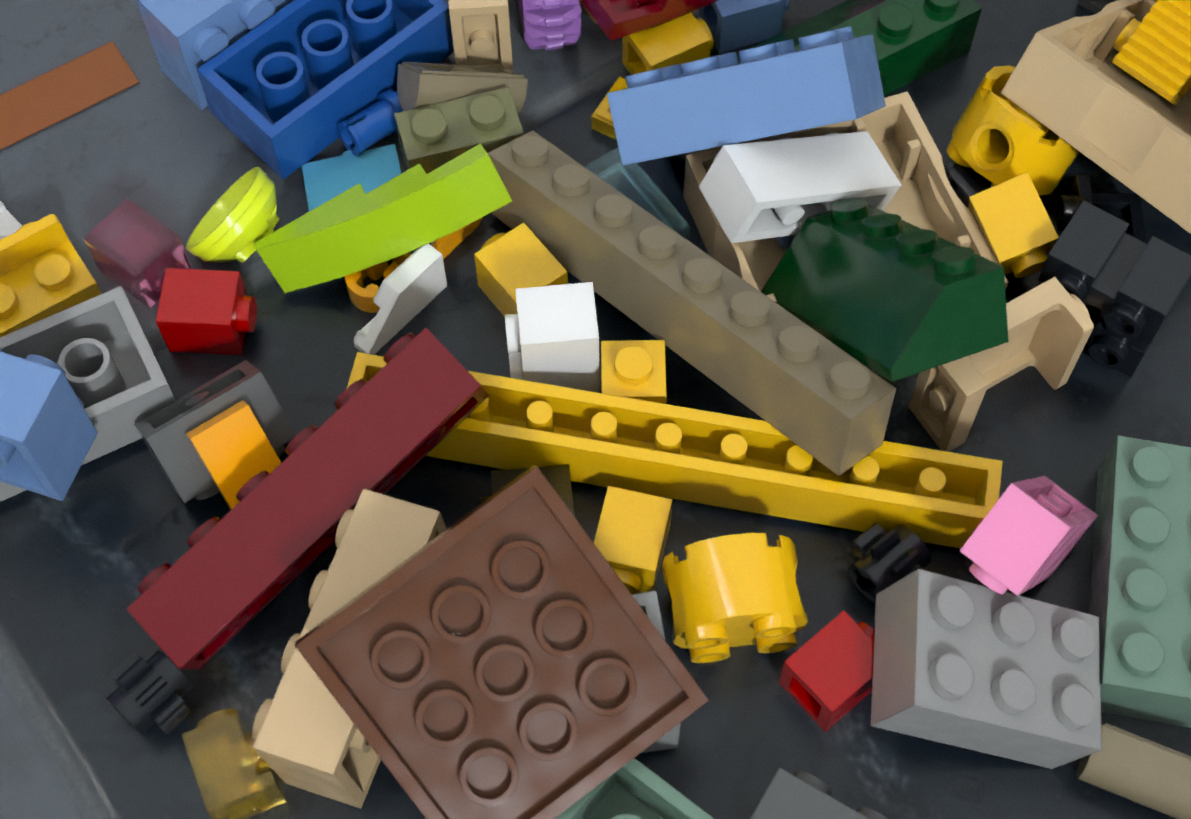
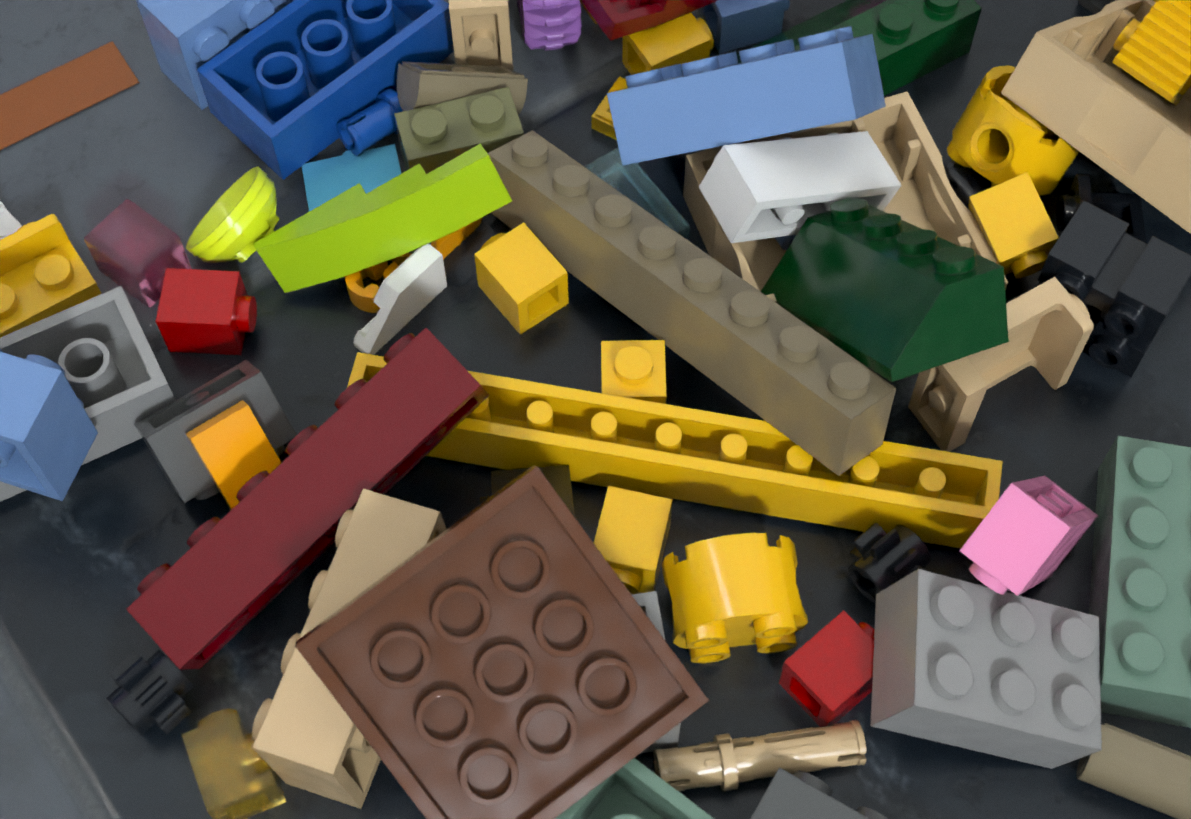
white brick [505,282,600,393] -> none
none -> tan pin [653,720,867,791]

